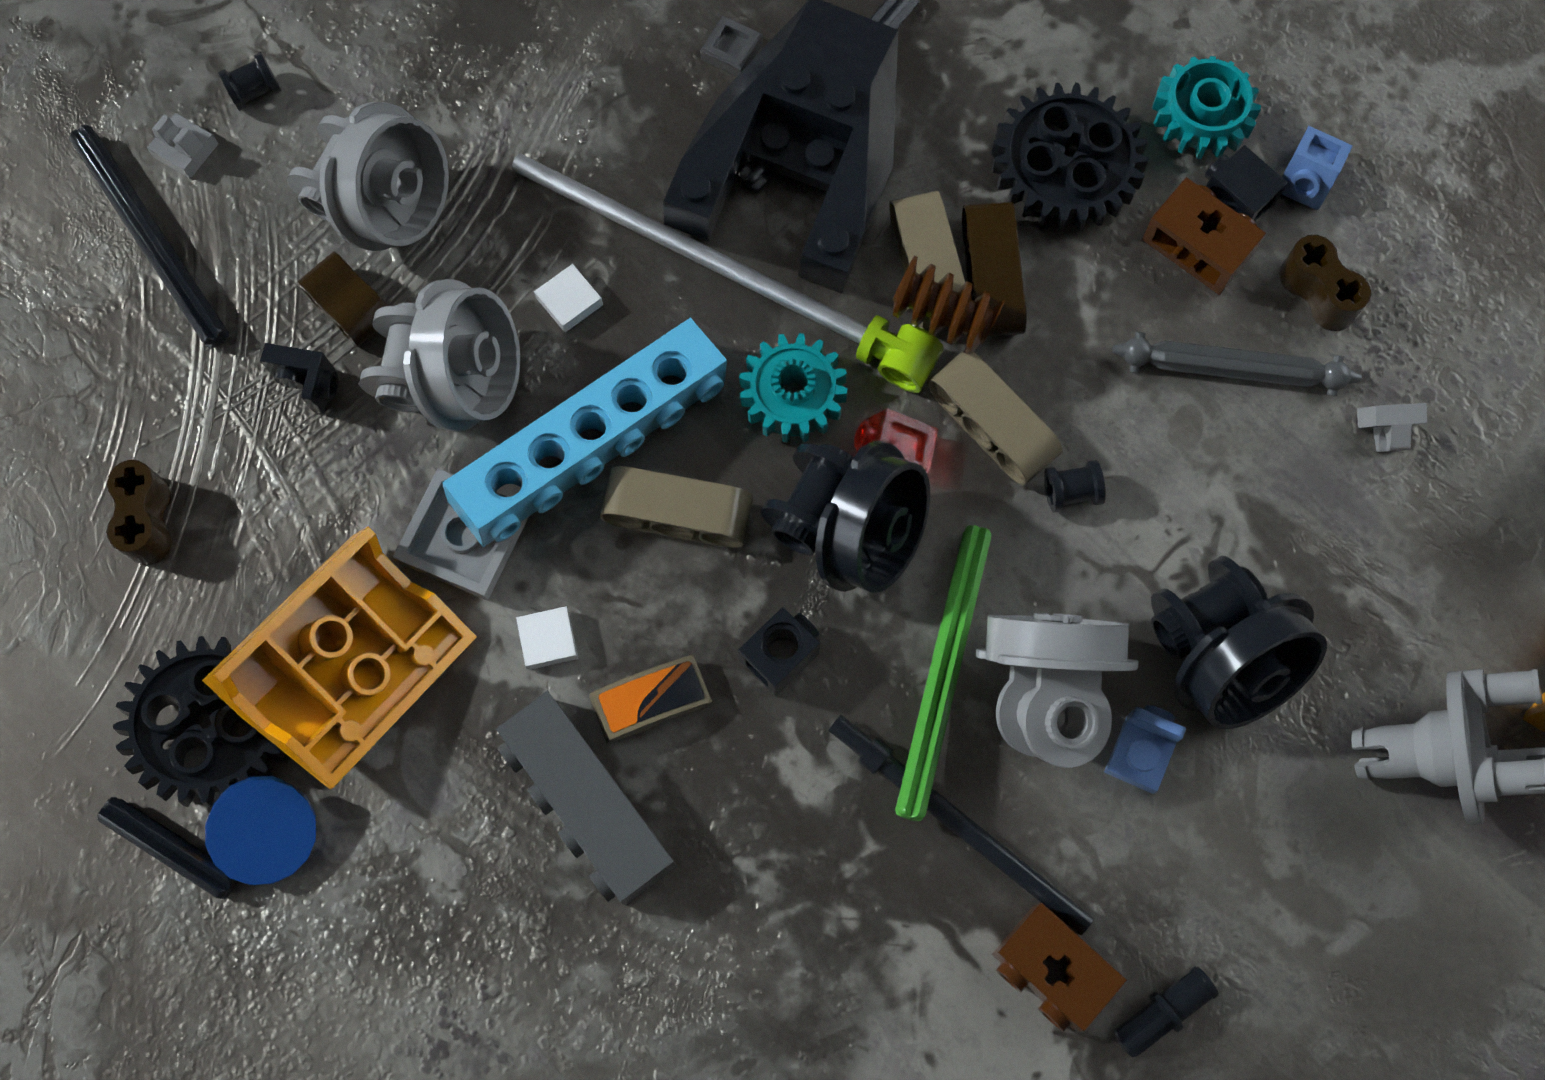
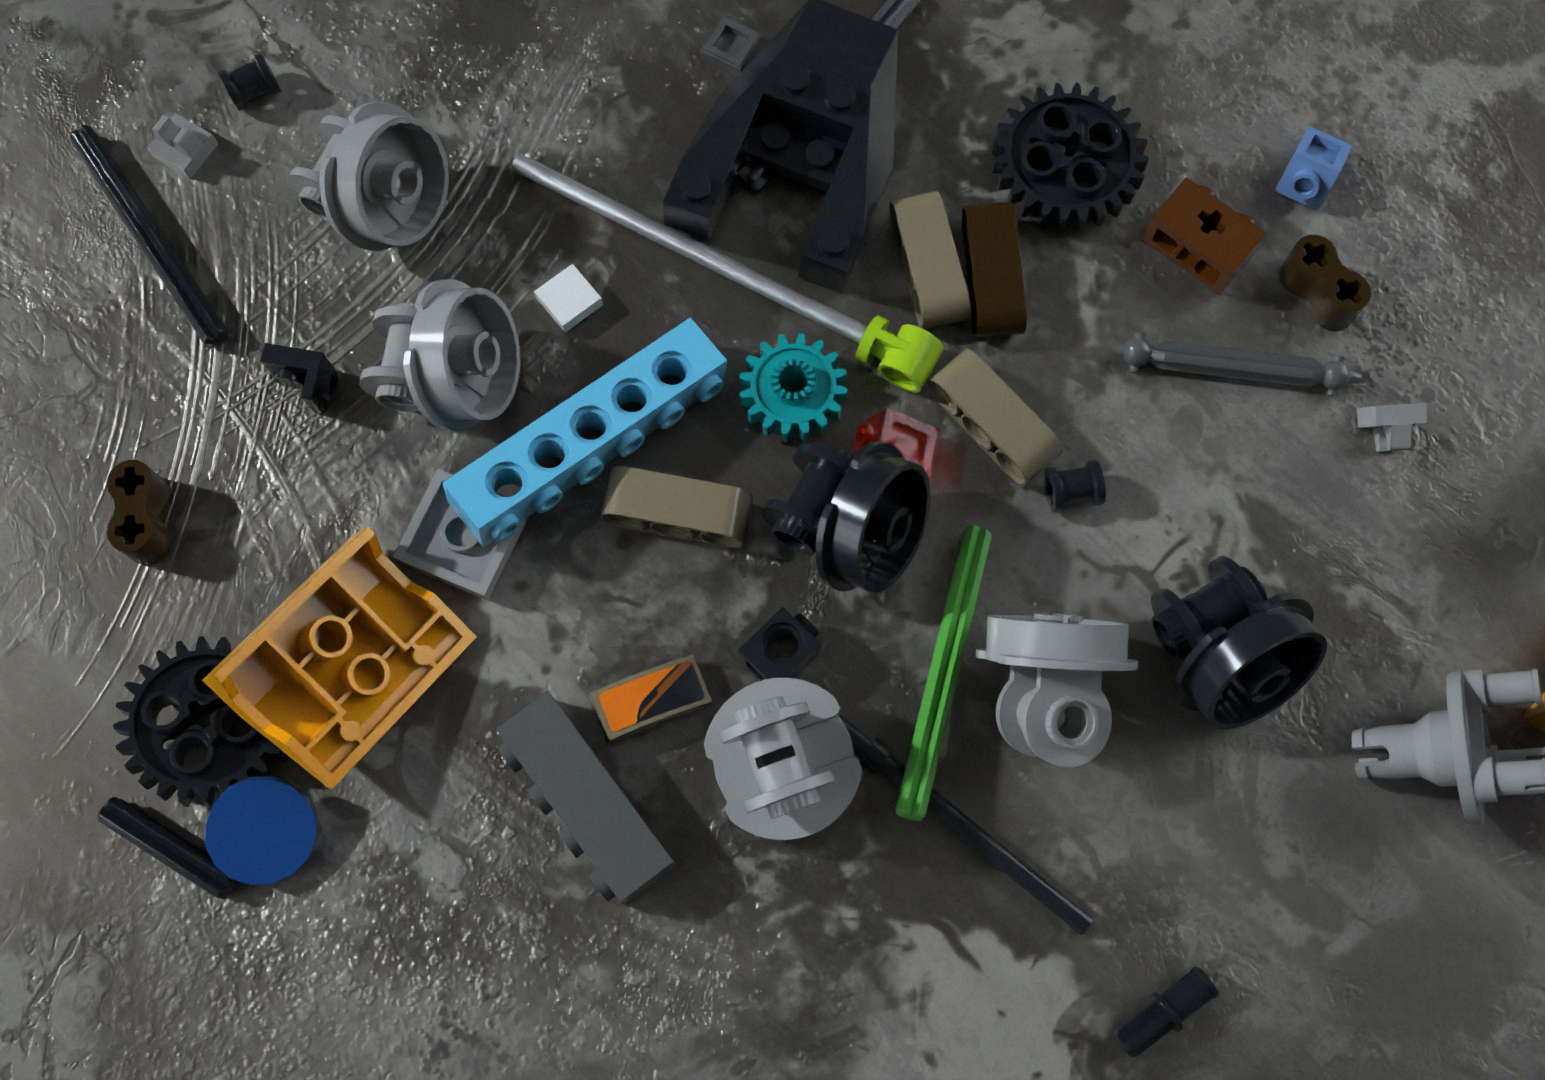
dark brown axle [296,251,388,348] -> none
white tile [516,606,578,670] -> none
reddish brown piece [892,255,1005,354] -> none
reddish brown brick [992,903,1127,1032] -> none
medium blue bracket [1104,705,1186,794] -> none
teal gear [1152,56,1261,159] -> none
black brick [1205,145,1288,223] -> none
none -> light grey piece [704,678,862,840]

